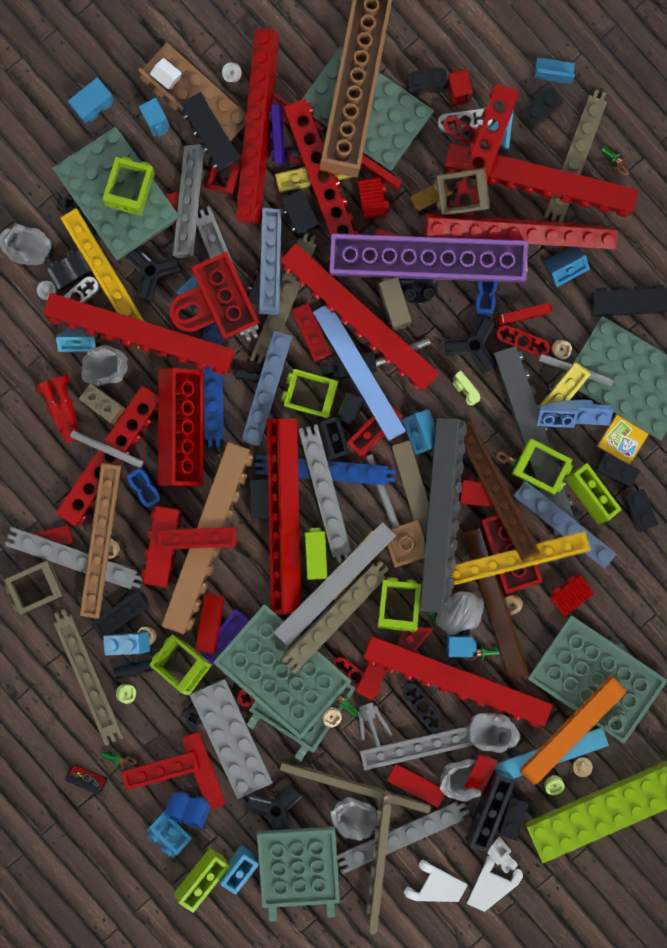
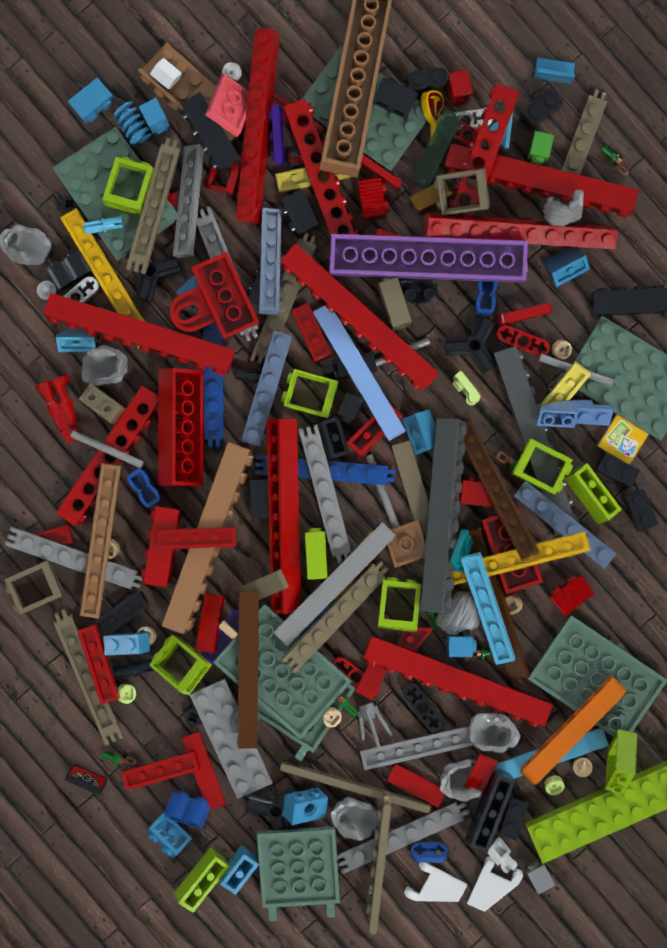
none -> red plate [77,624,120,705]
none -> medium azure axle [83,216,123,234]
none -> dark azure piece [114,101,152,146]
none -> dark tan hinge [126,137,181,274]
none -> coral tile [205,73,249,137]
none -> tan tile [219,620,239,639]
none -> reddish brown tile [238,591,259,749]
none -> dark tan tile [239,569,289,600]
none -> dark azure brick [282,788,328,825]
none -> black brick [372,77,418,120]
none -> blue beam [411,842,448,863]
none -> clear green tile [412,109,463,188]
none -> yellow piece [421,90,444,150]
none -> teal tile [451,530,473,572]
none -> medium azure plate [461,552,515,665]
none -> light grey brick [525,861,555,895]
none -> bright green brick [526,131,554,166]
none -> light grey hair [542,189,584,227]
none -> lime window [605,729,637,793]

